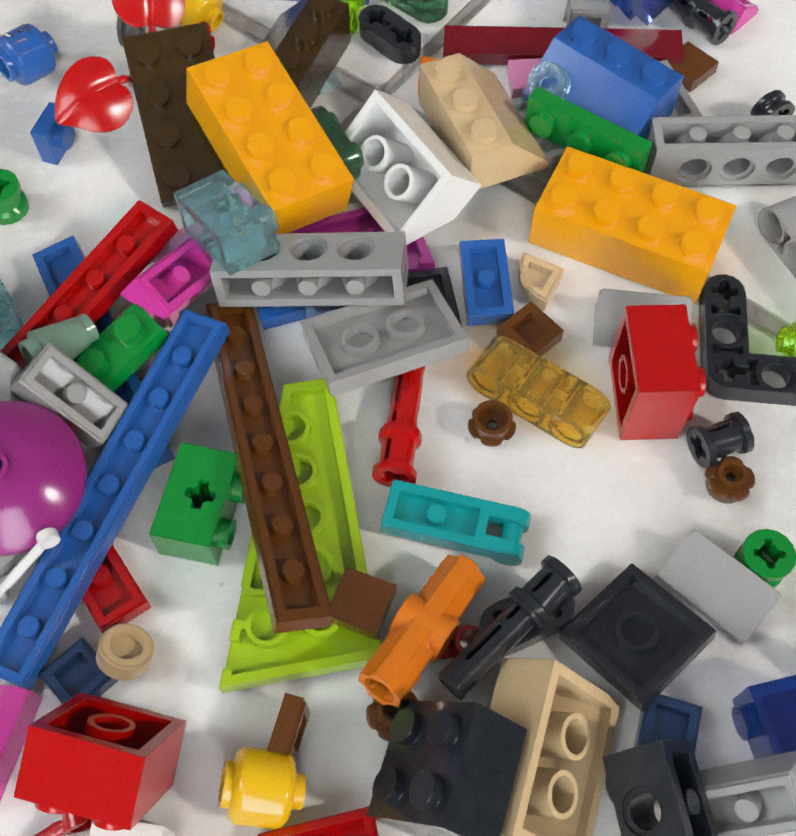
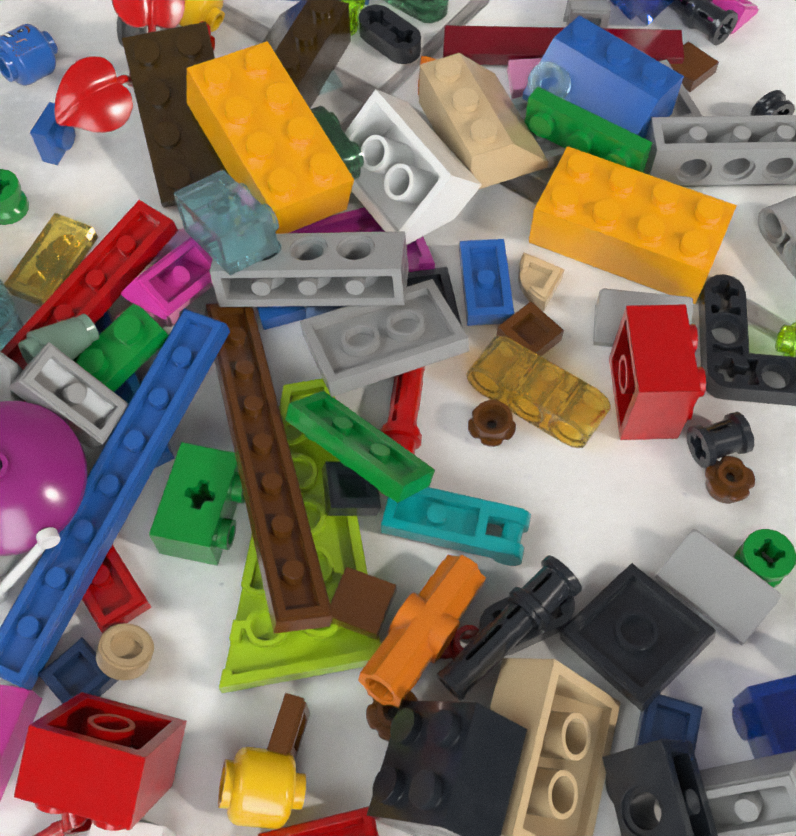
none -> clear yellow plate [4,213,98,306]
none -> green plate [285,390,435,503]
none -> black tile [322,461,381,516]

